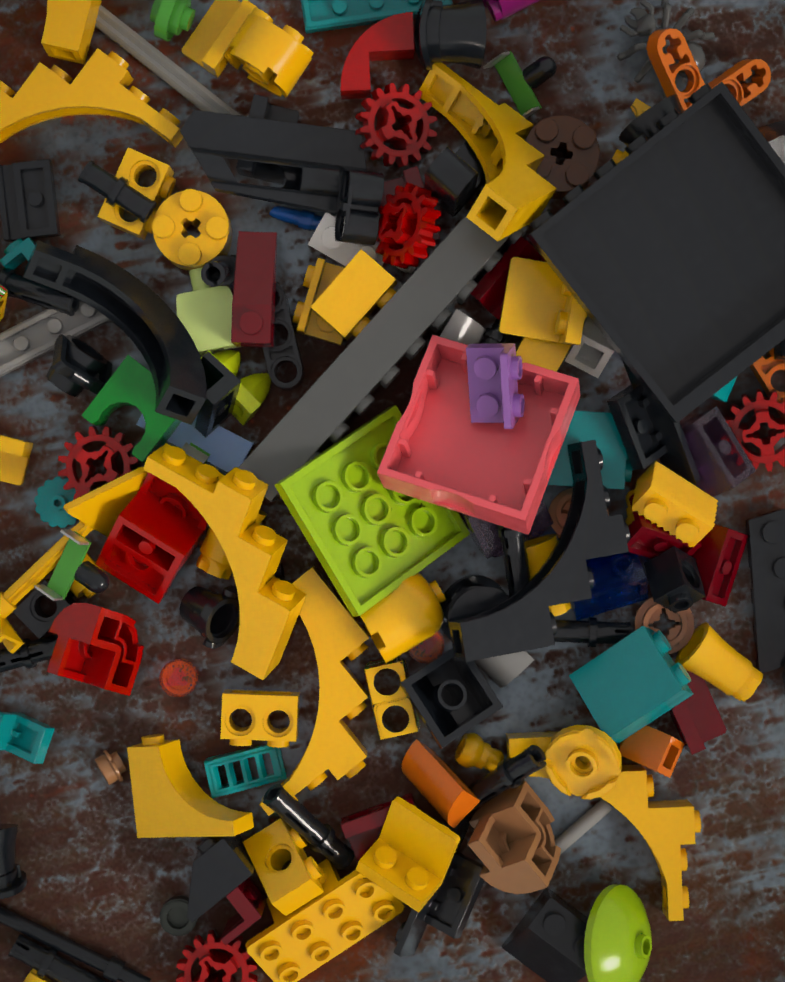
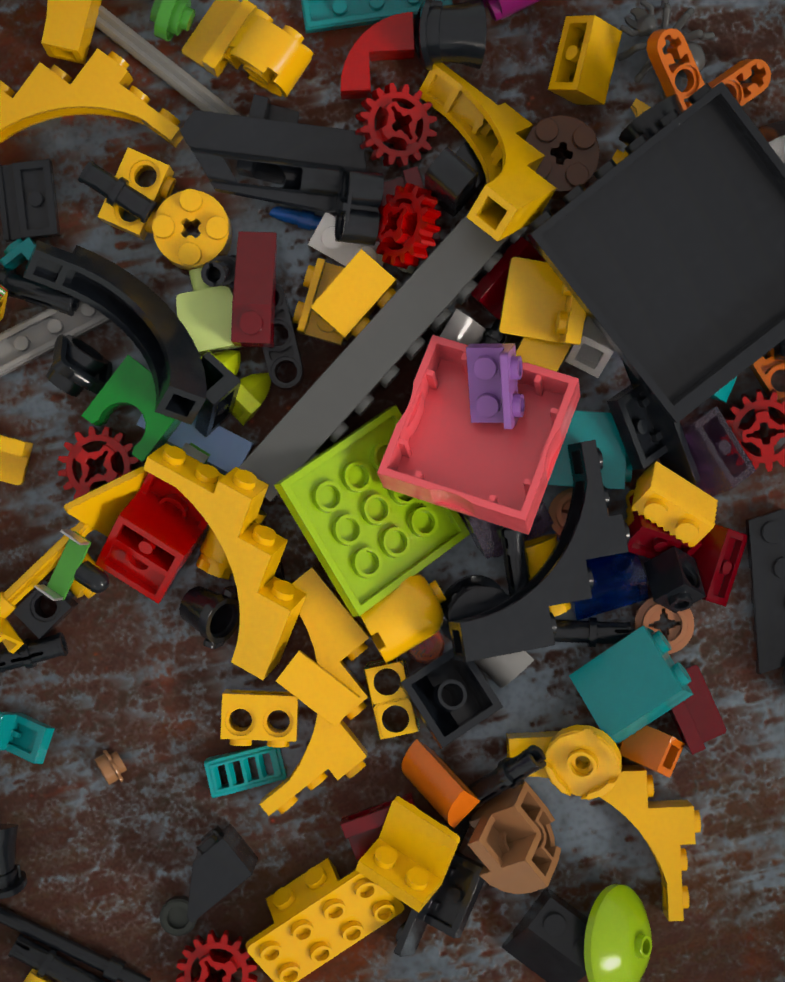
teal piece [34,477,77,528] -> none
red brick [47,603,144,696] -> none
yellow arch [127,734,254,838] -> none
clear red tile [159,659,198,697] -> none
dark red panel [221,877,266,945] -> none
yellow brick [243,818,324,916] -> none
black pin [263,784,355,870] -> none
yellow piece [455,732,504,772] -> none
piece [483,51,557,119] -> none
light grey bar [555,799,613,855] -> none
yellow plant [675,622,763,702] -> none
none -> yellow tile [276,650,360,728]
none -> yellow brick [548,15,622,105]

